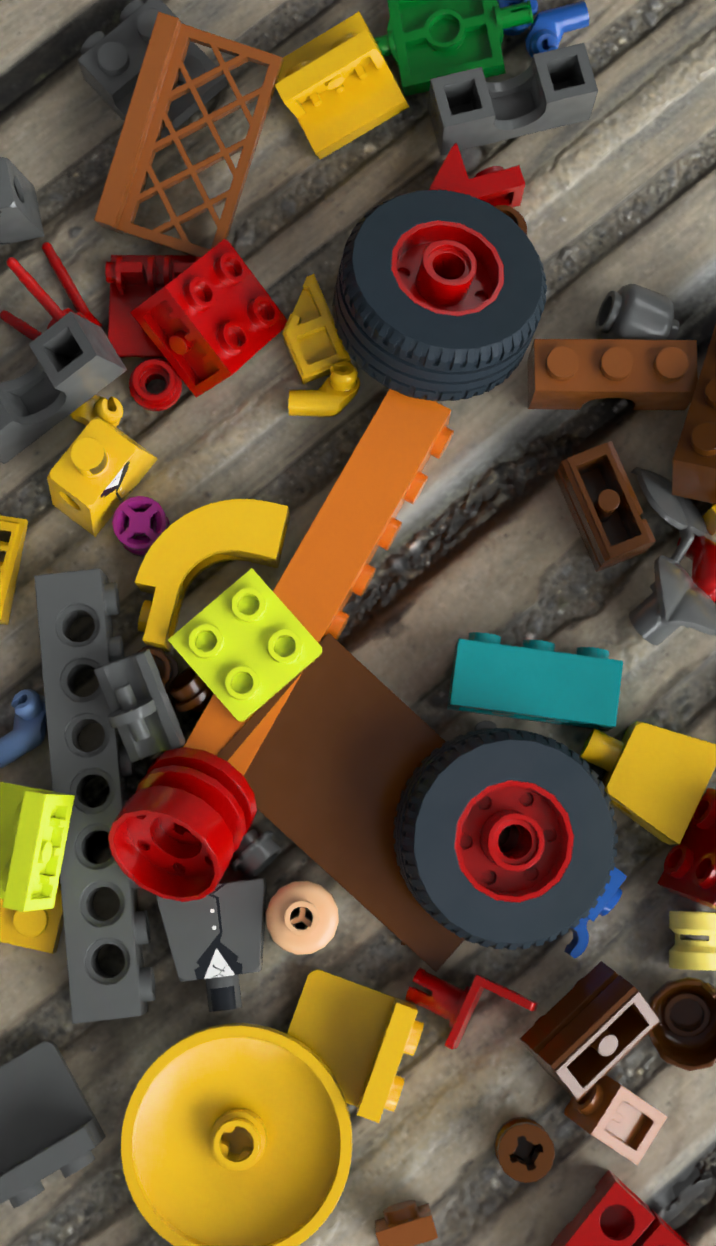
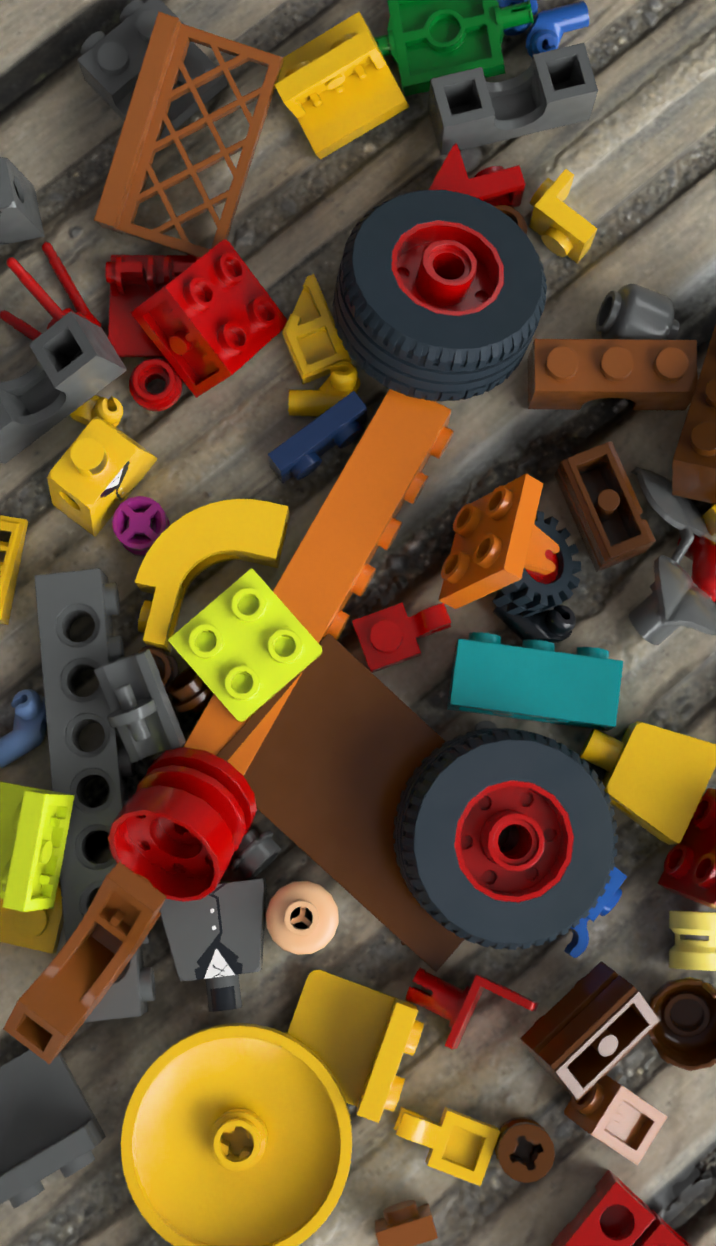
none -> dark orange arch [3,862,167,1065]
none -> dark blue plate [268,391,367,483]
none -> red plate [352,602,451,673]
none -> yellow plate [393,1107,500,1187]
none -> orange plate [438,473,581,617]
none -> black arm [493,604,576,643]
none -> yellow bracket [529,169,598,264]

